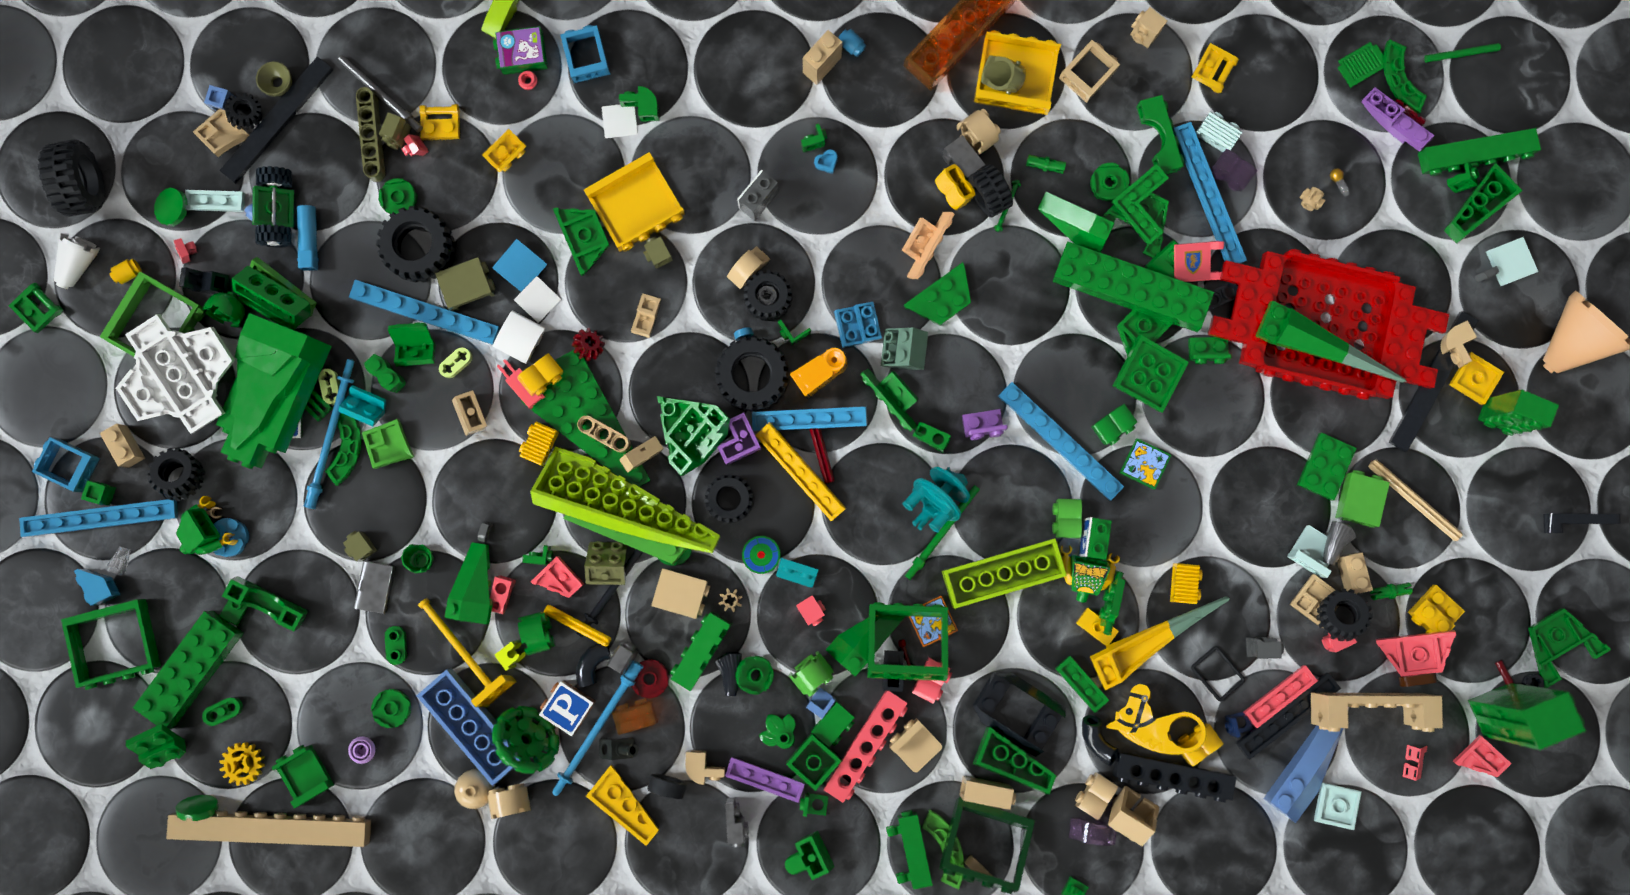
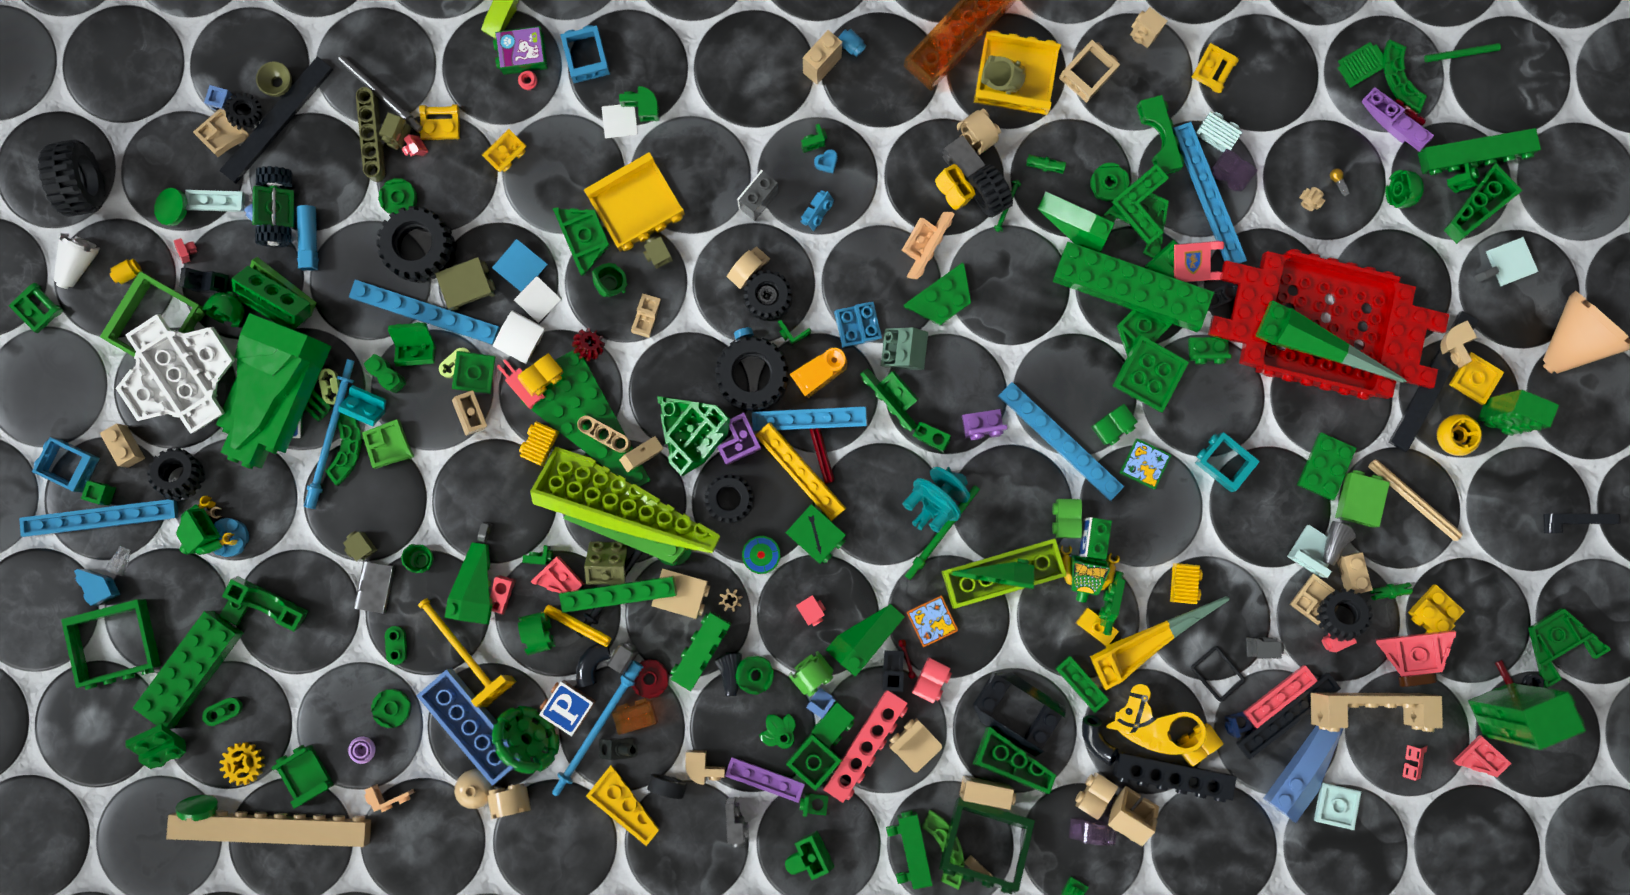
neon yellow hinge [494,640,526,671] -> none
teal bracket [776,558,818,588] -> none
green window [867,602,948,681] -> none
none -> light nougat bracket [365,784,415,812]
none -> green tile [452,351,496,394]
none -> green plate [559,576,677,613]
none -> green helmet [592,263,627,297]
none -> green brick [785,504,846,564]
none -> dark azure hinge [800,190,834,231]
none -> green wedge [951,559,1034,589]
none -> teal window [1195,432,1260,492]
none -> green cylinder [1385,170,1424,208]
none -> yellow wheel [1437,414,1482,456]

